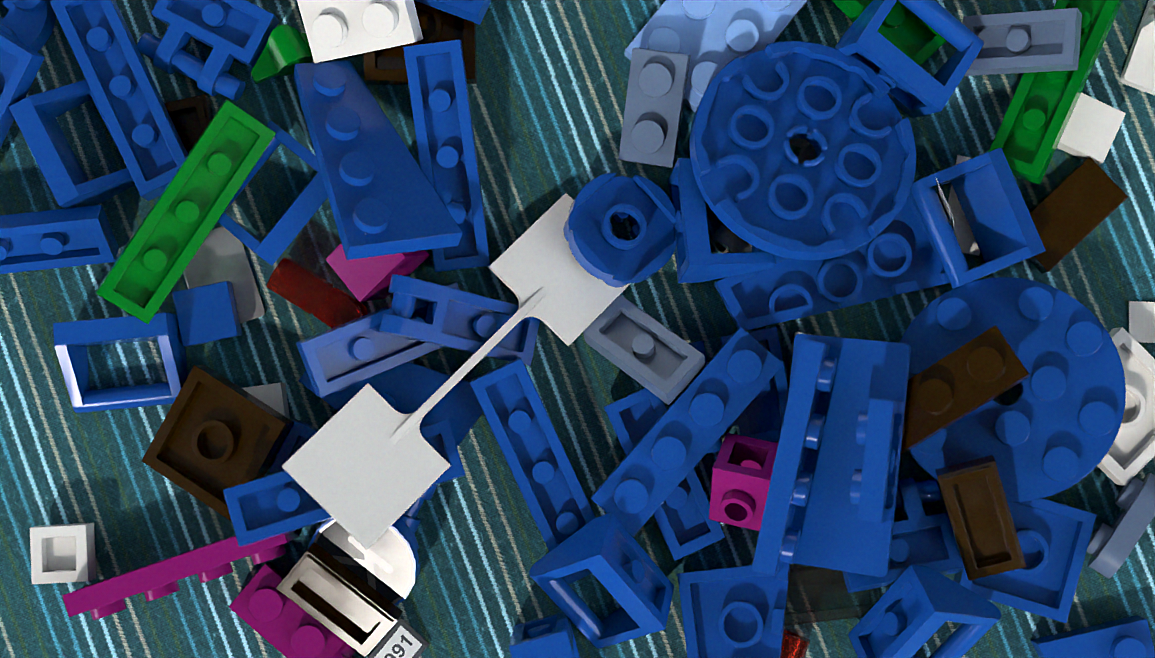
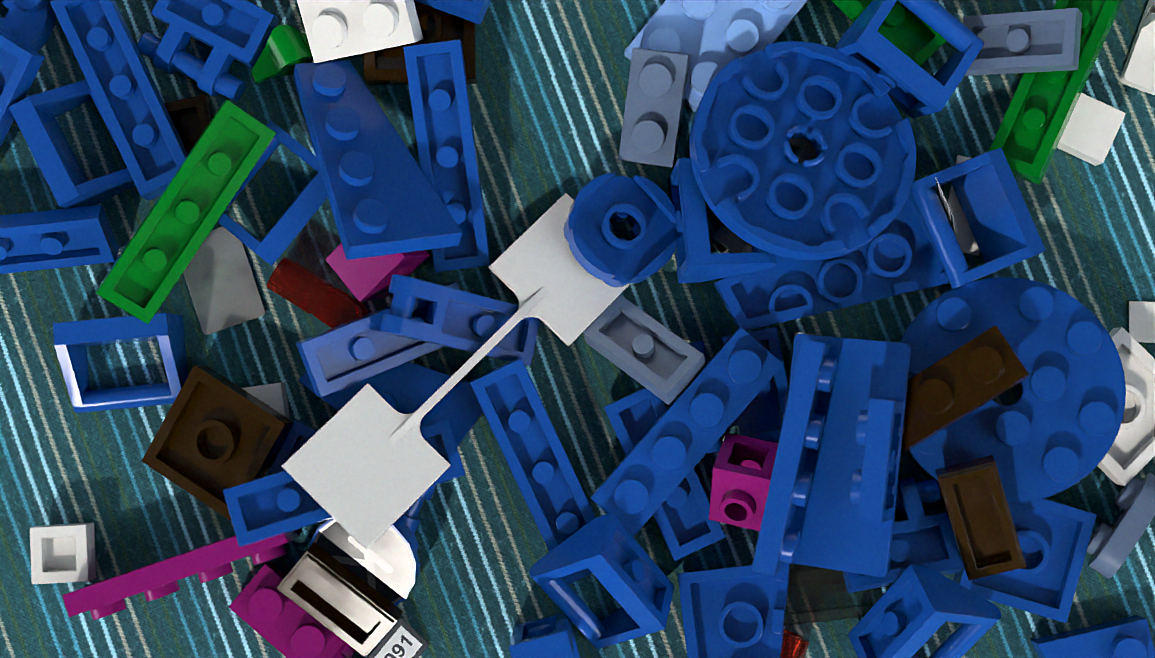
blue tile [172,281,242,347] -> none
dark brown tile [1028,157,1128,274] -> none

